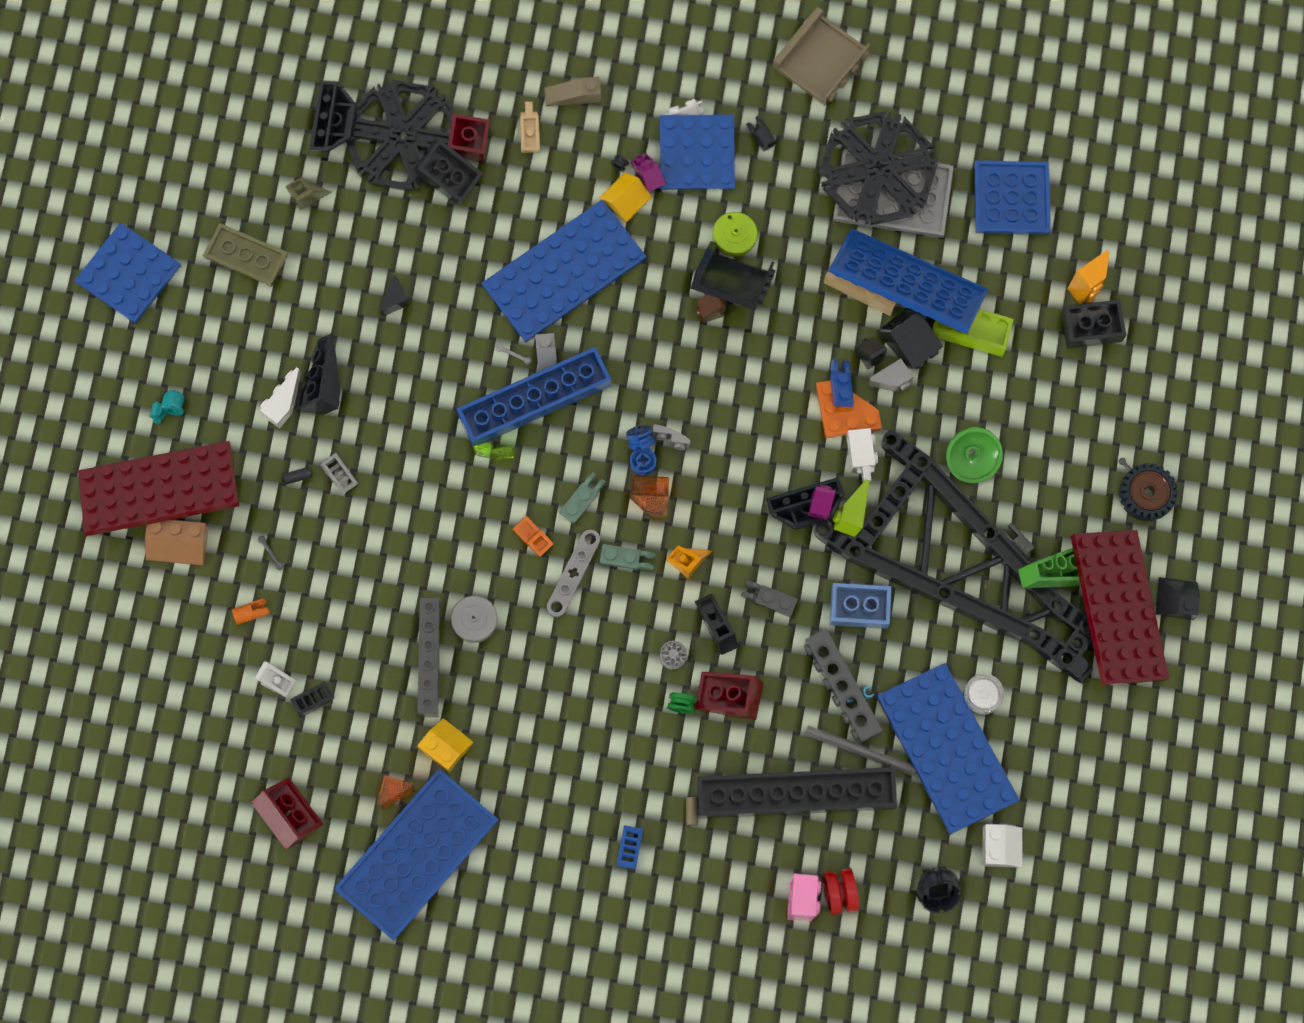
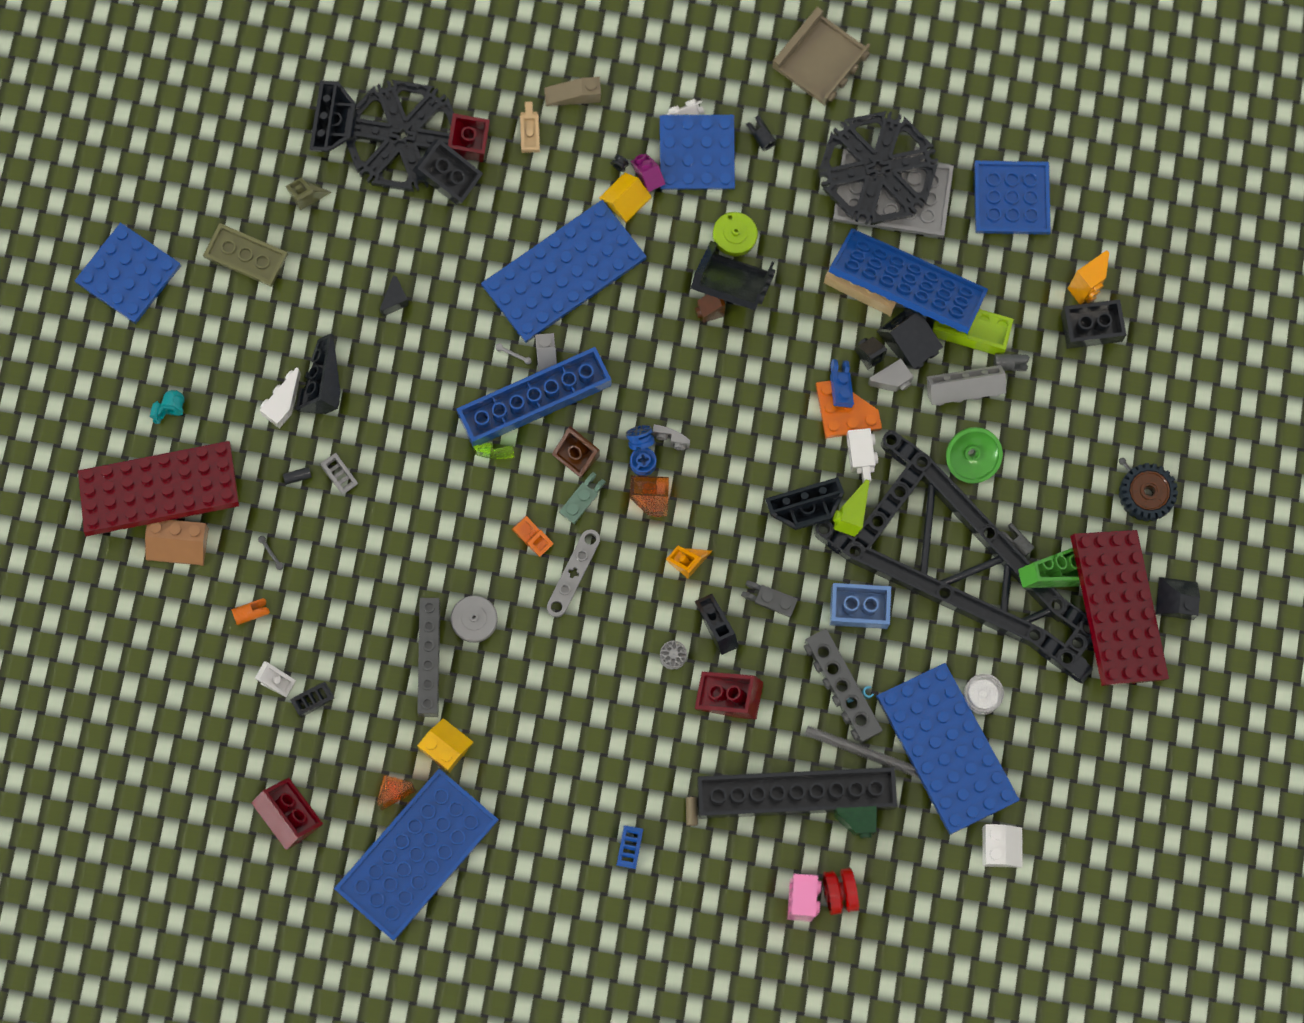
sand green hinge [600,544,656,570] -> none
green wheel [667,692,697,714] -> none
magenta slope [808,485,835,520] -> none
black piece [916,866,961,913] -> none
none -> reddish brown slope [551,426,600,478]
none -> dark green slope [833,806,877,839]
none -> light grey brick [927,365,1006,405]
none -> dark grey hinge [994,354,1030,371]

